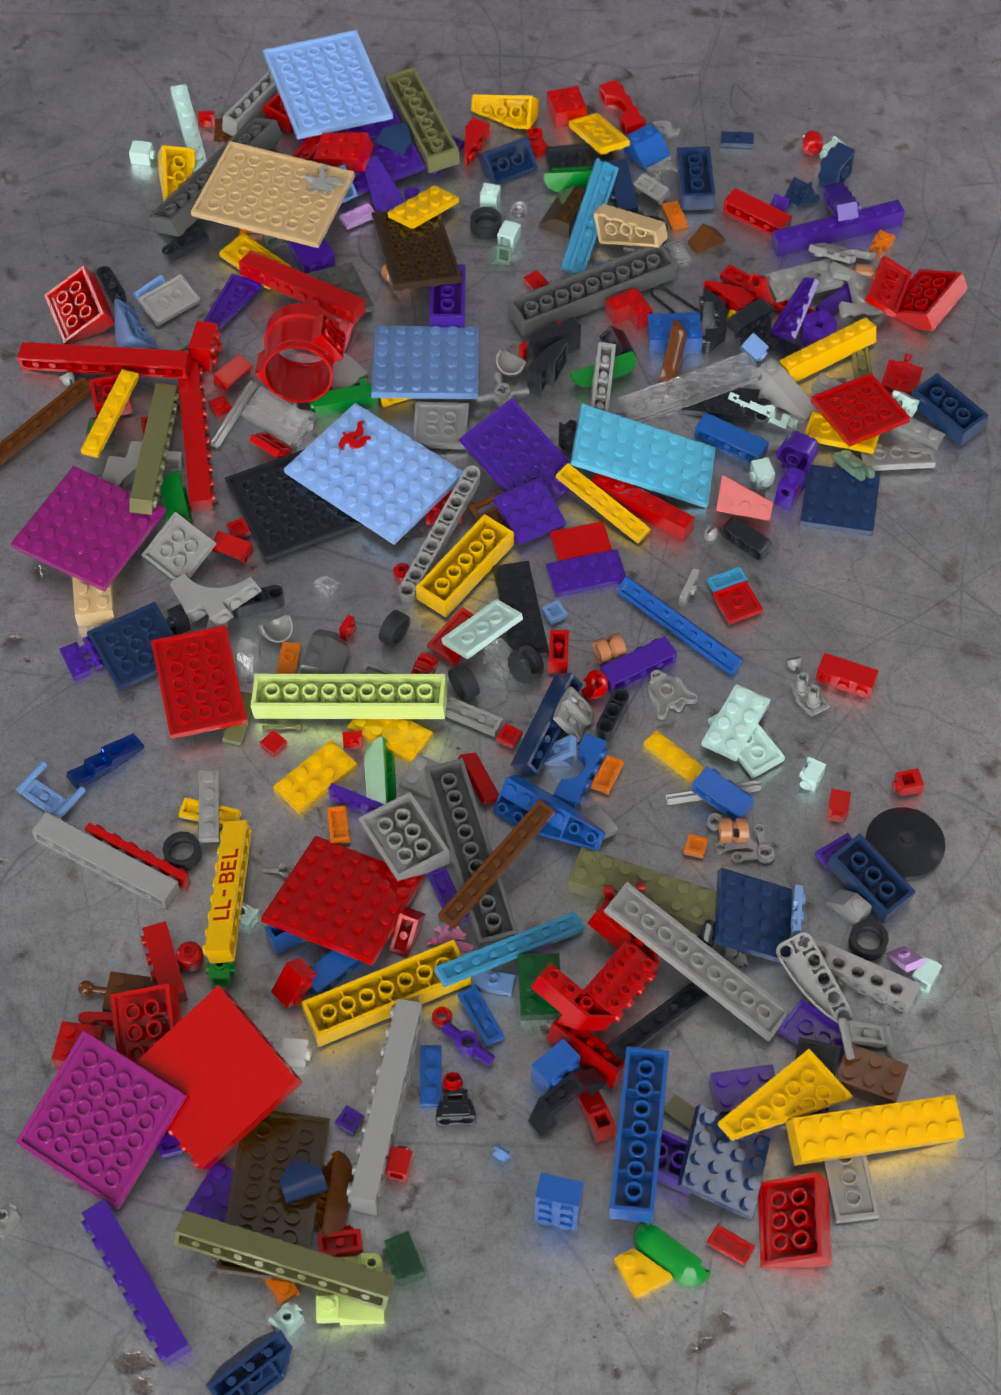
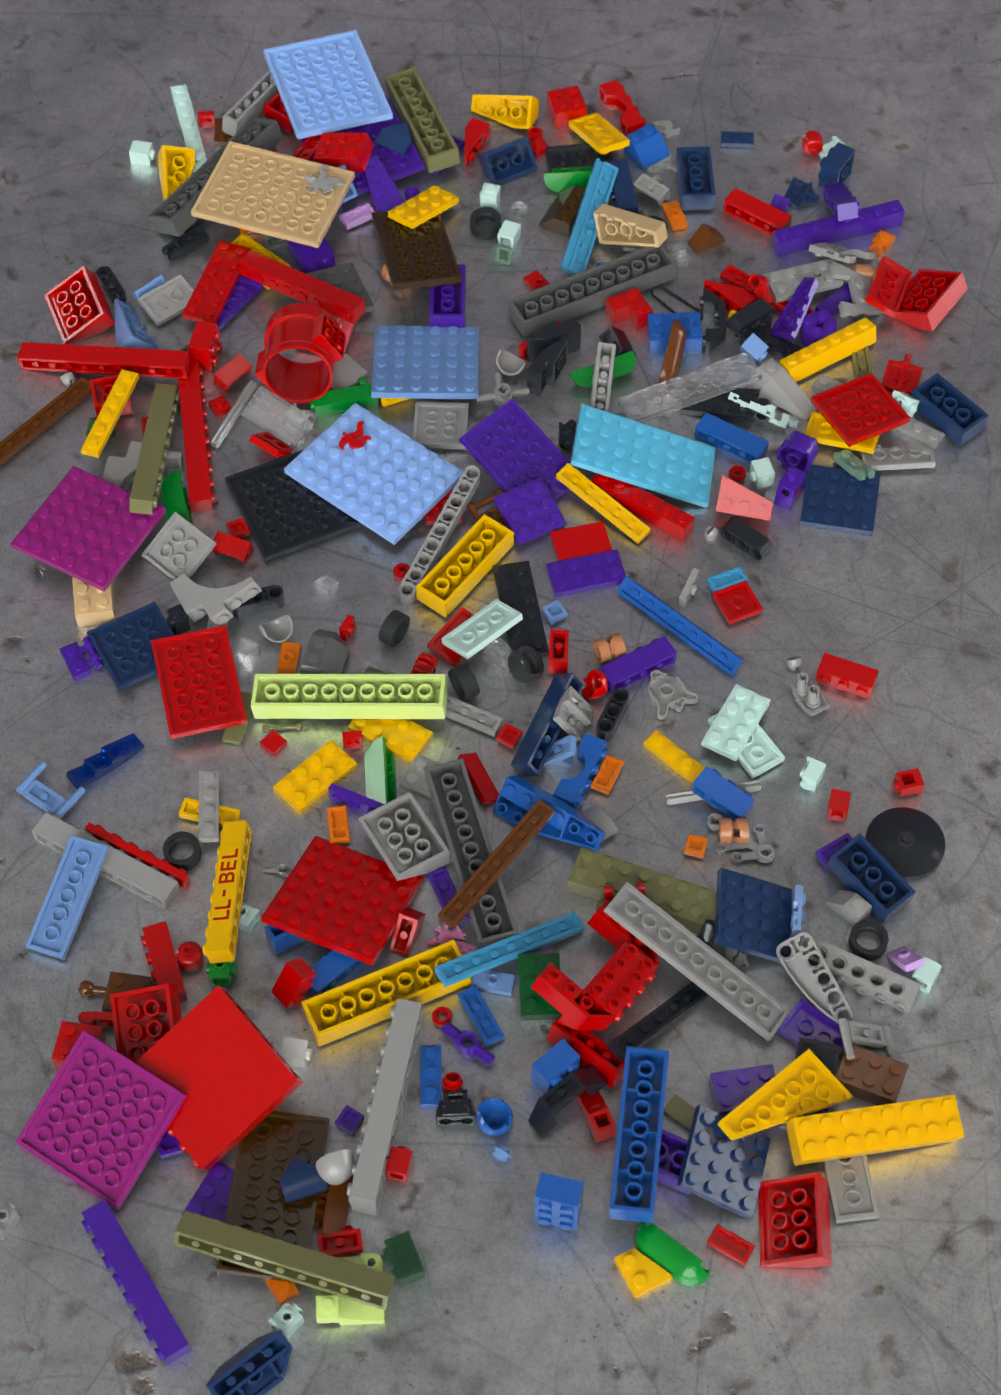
none -> medium blue plate [25,835,110,960]
none -> red plate [182,240,252,323]
none -> light grey helmet [316,1149,354,1185]
none -> blue hair [477,1097,513,1136]
none -> red plate [728,465,747,482]

